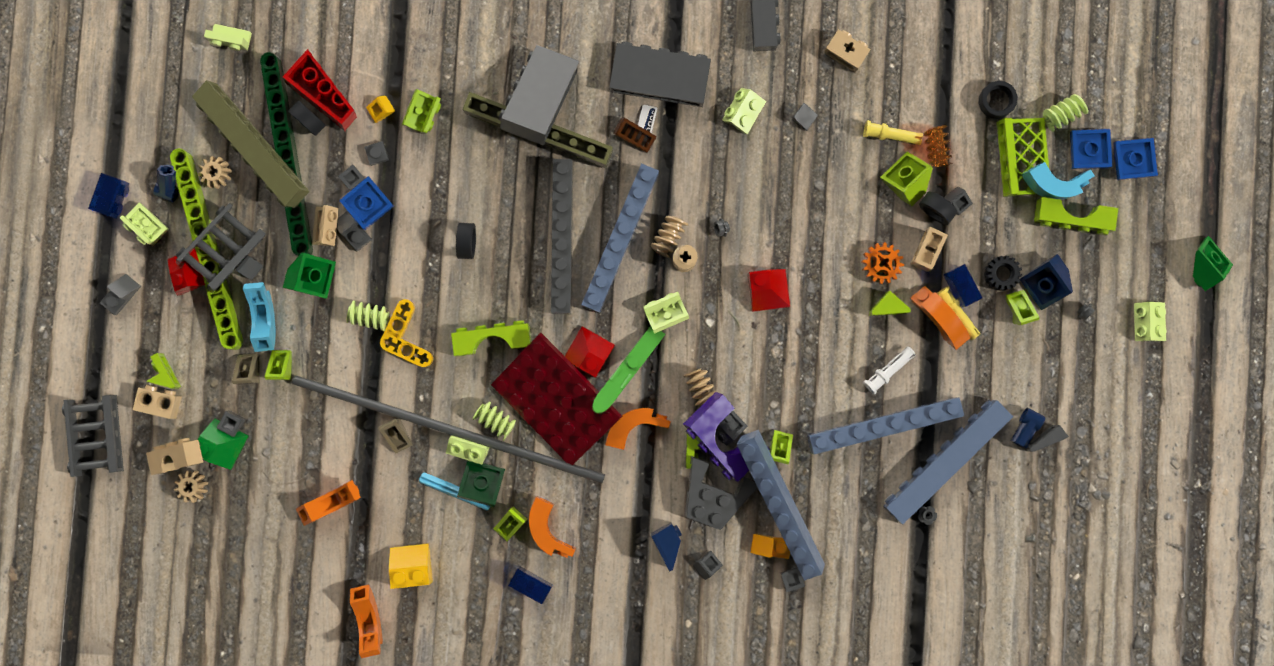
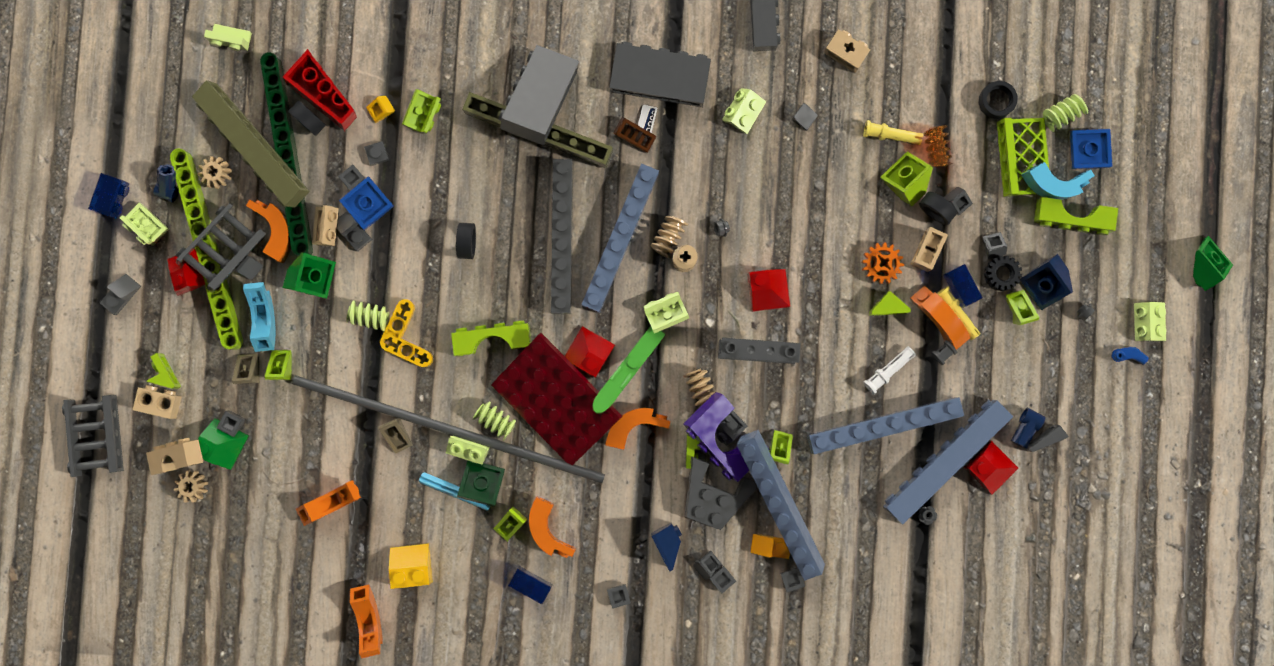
blue plate [1113,138,1158,180] -> none
none -> orange arch [246,199,291,263]
none -> dark grey plate [607,584,631,609]
none -> dark grey plate [709,566,736,594]
none -> dark grey fence [718,338,801,364]
none -> dark grey bush [931,340,958,365]
none -> red slope [964,441,1019,495]
none -> dark grey slope [982,232,1007,259]
none -> blue arm [1111,347,1149,365]

